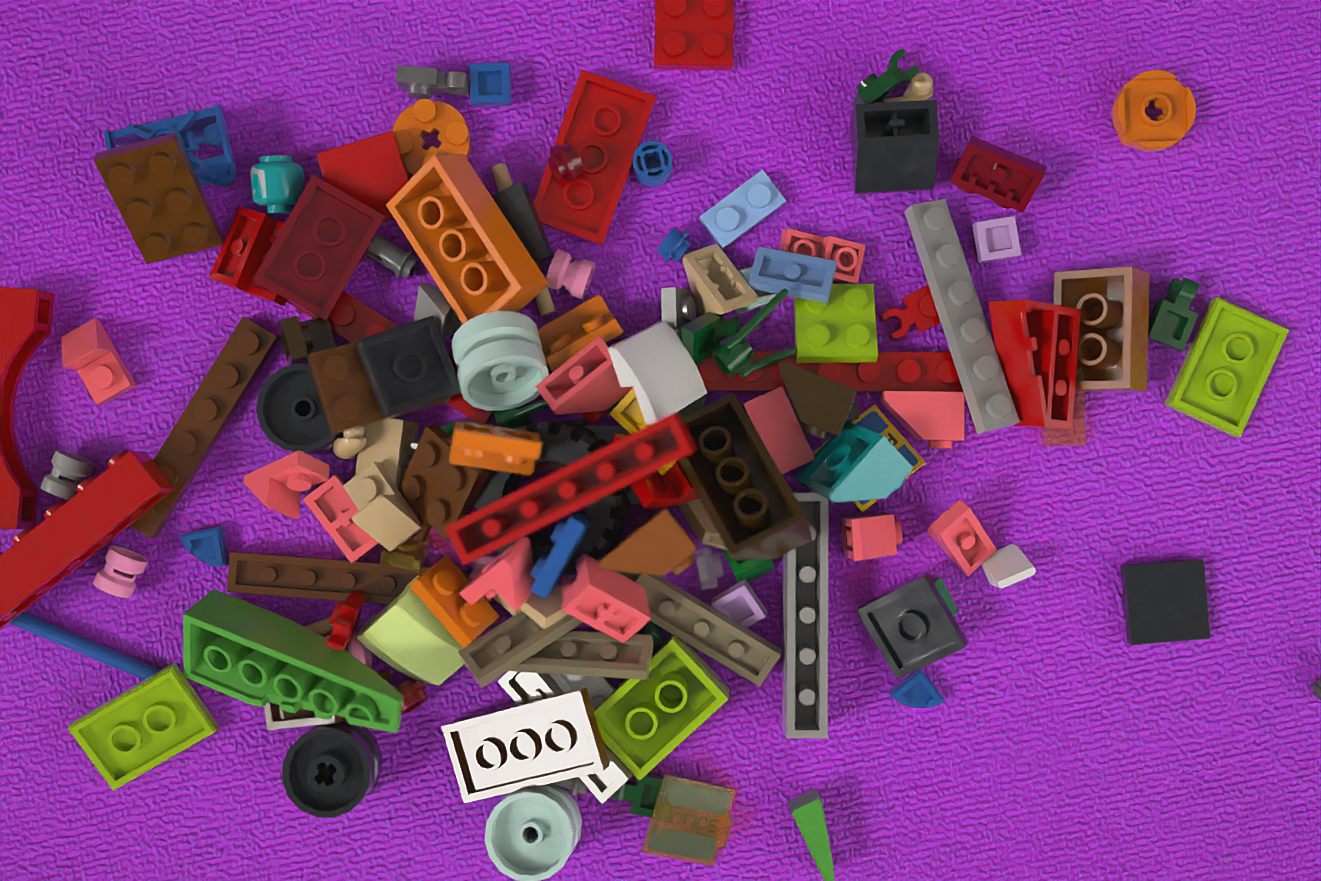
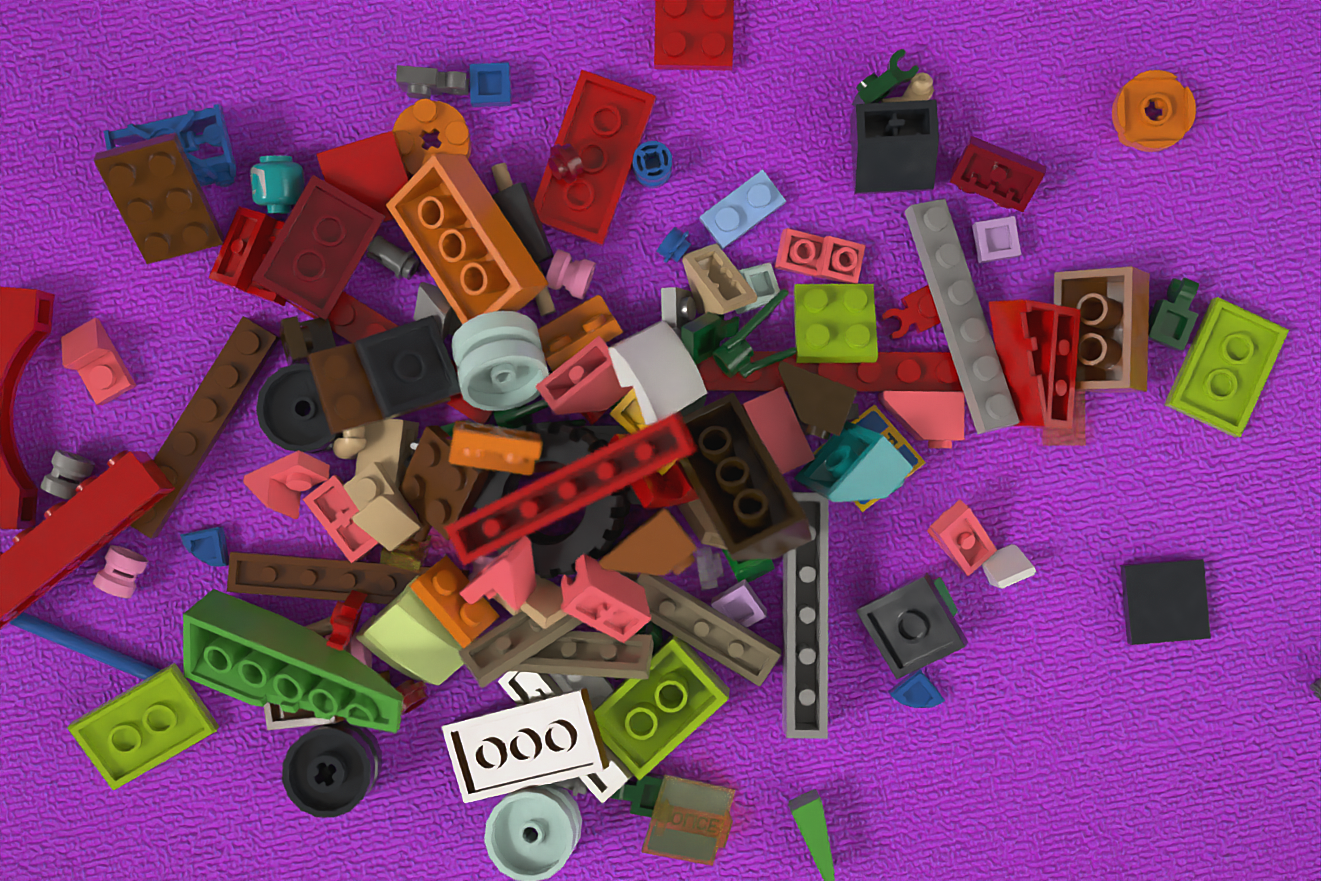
blue plate [530,513,592,599] -> none
medium blue plate [749,246,837,303] -> none
coral slope [840,513,902,561] -> none

